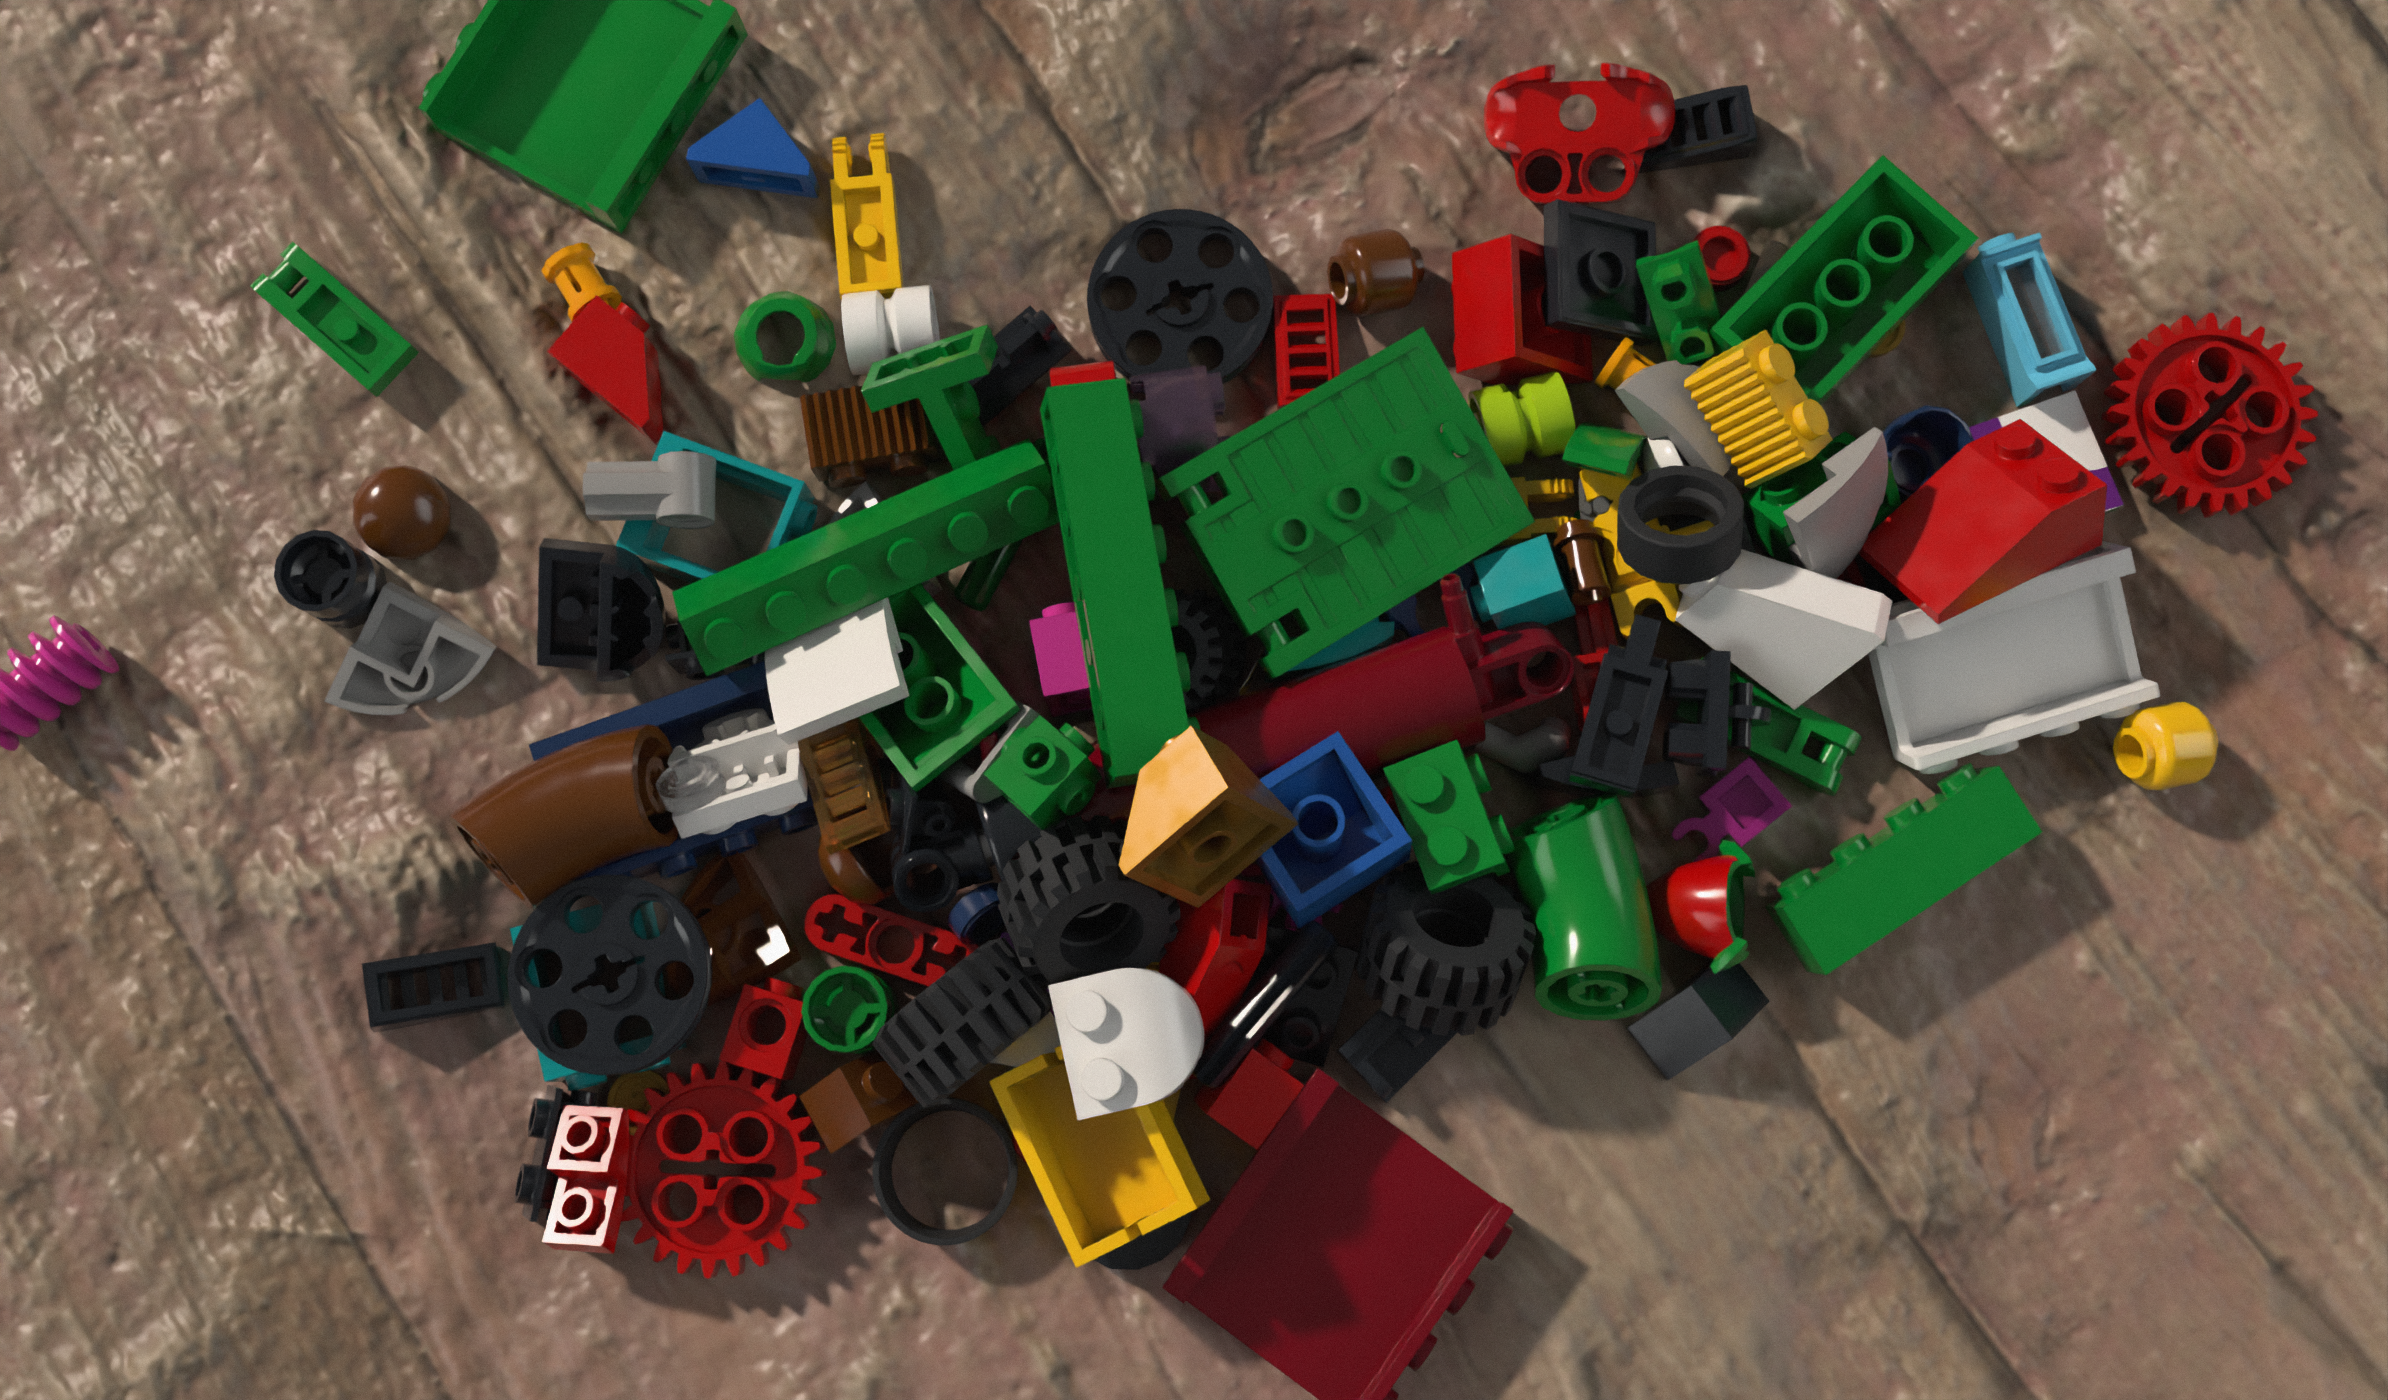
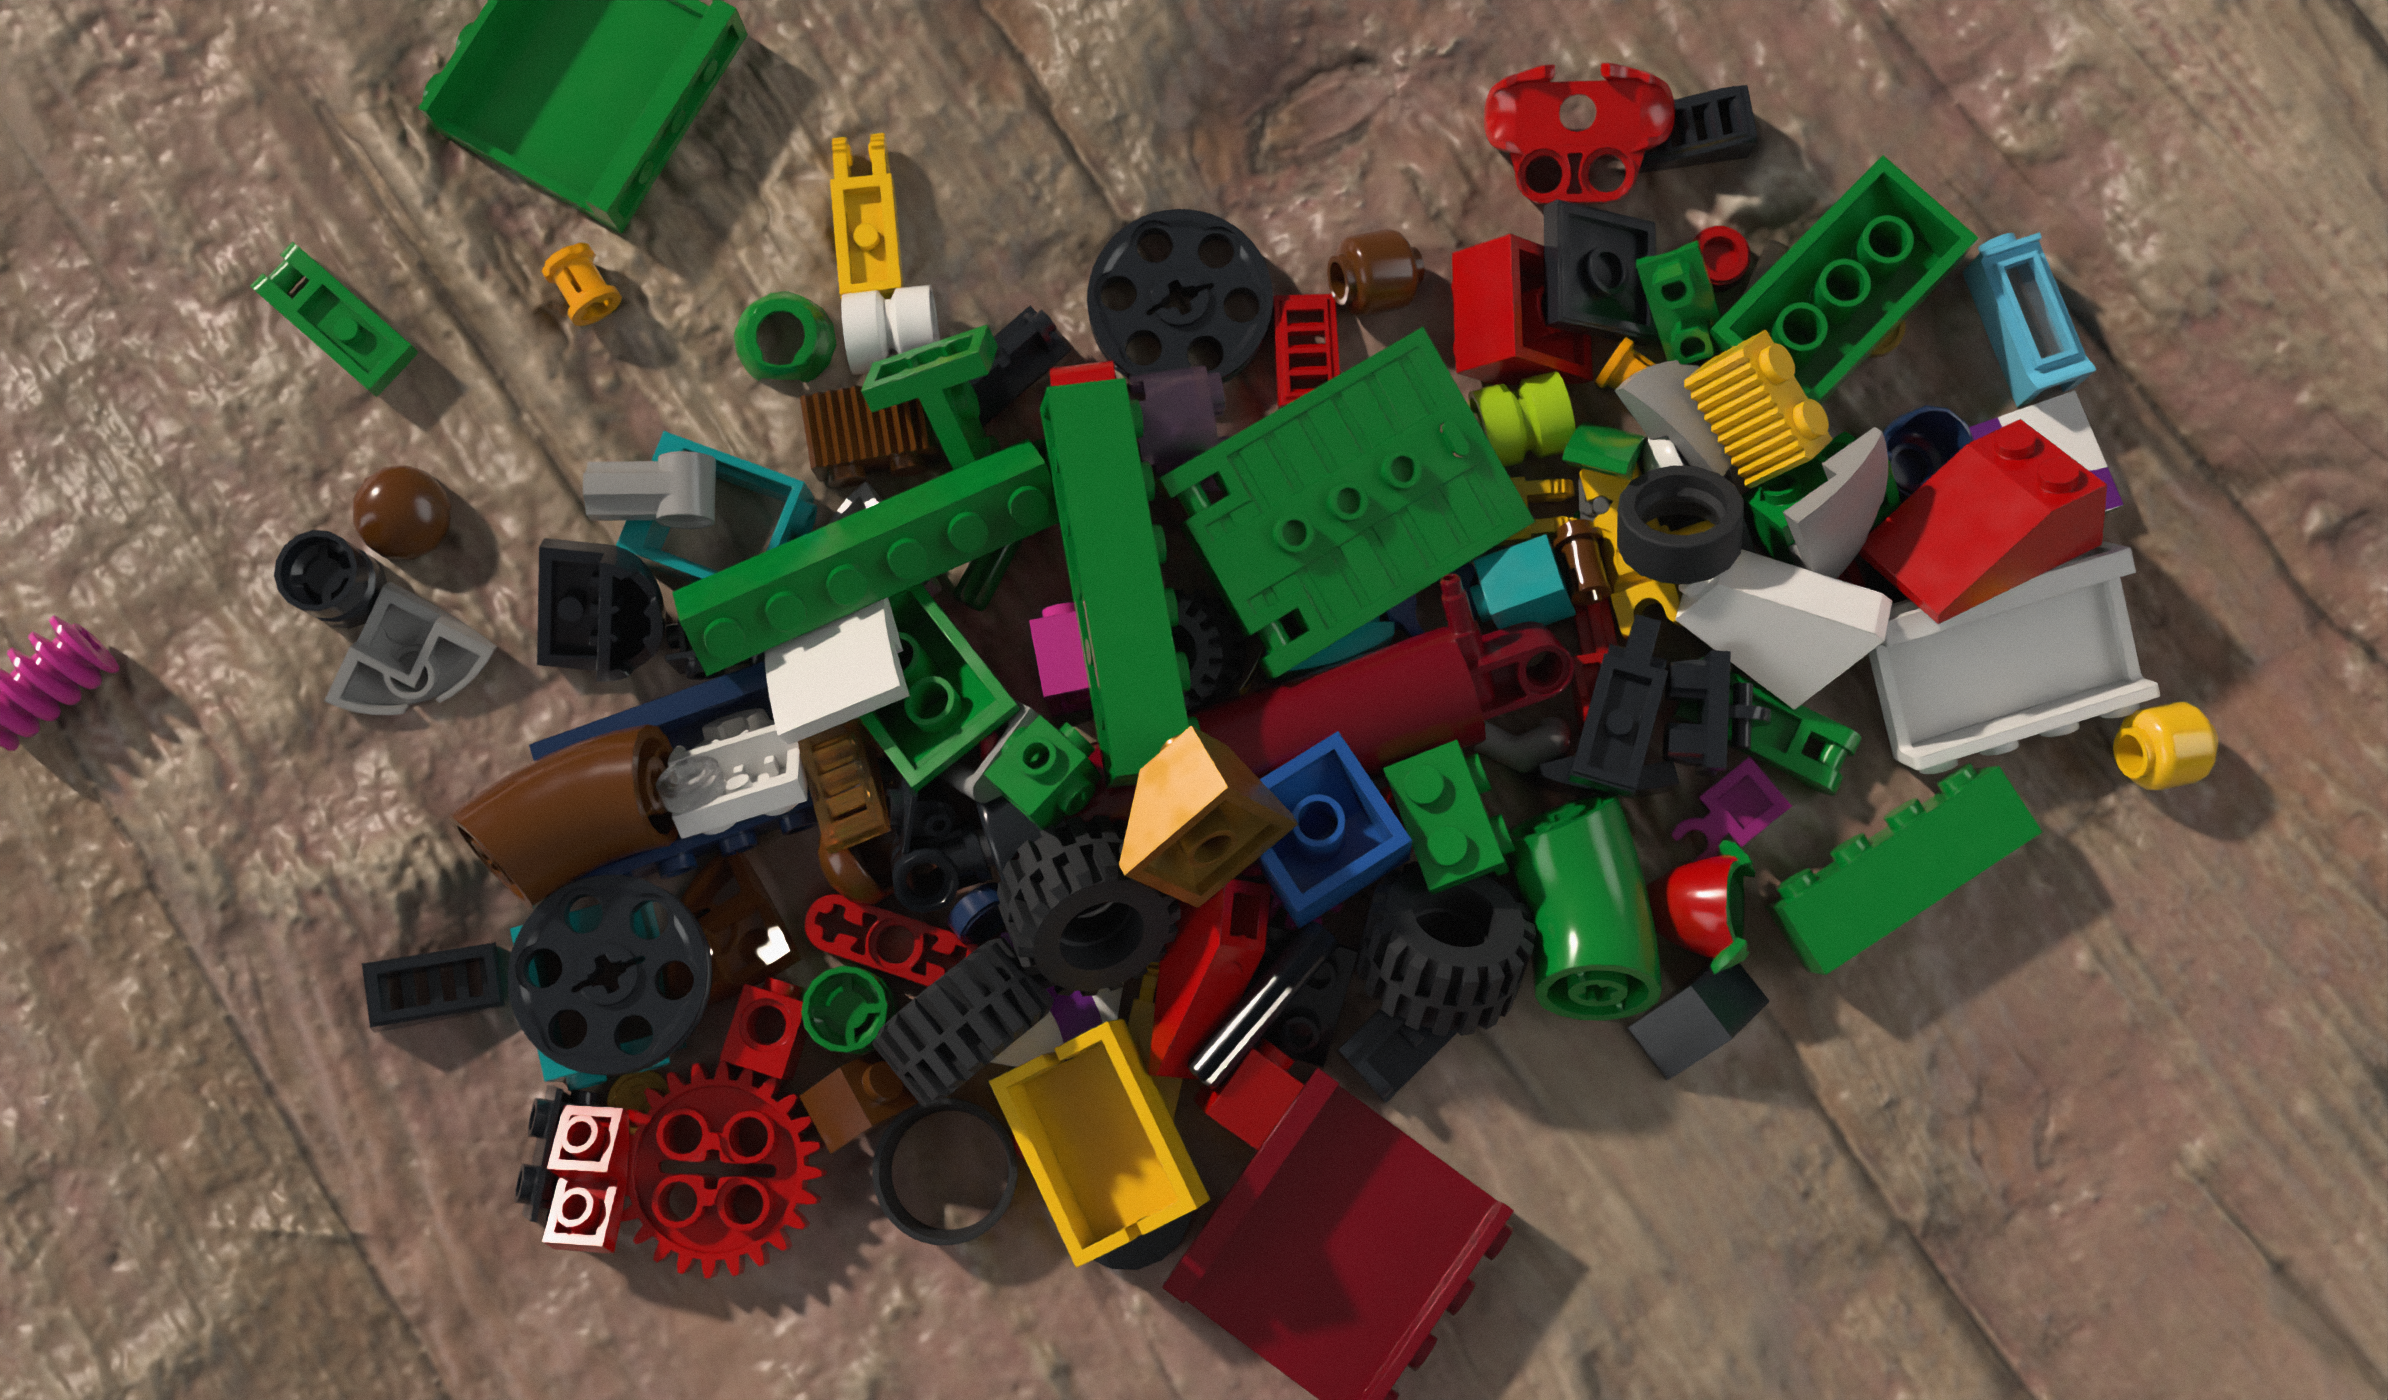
red slope [547,295,663,445] -> none
blue slope [686,98,820,198] -> none
white slope [1048,968,1204,1120] -> none
red gear [2101,312,2318,518] -> none

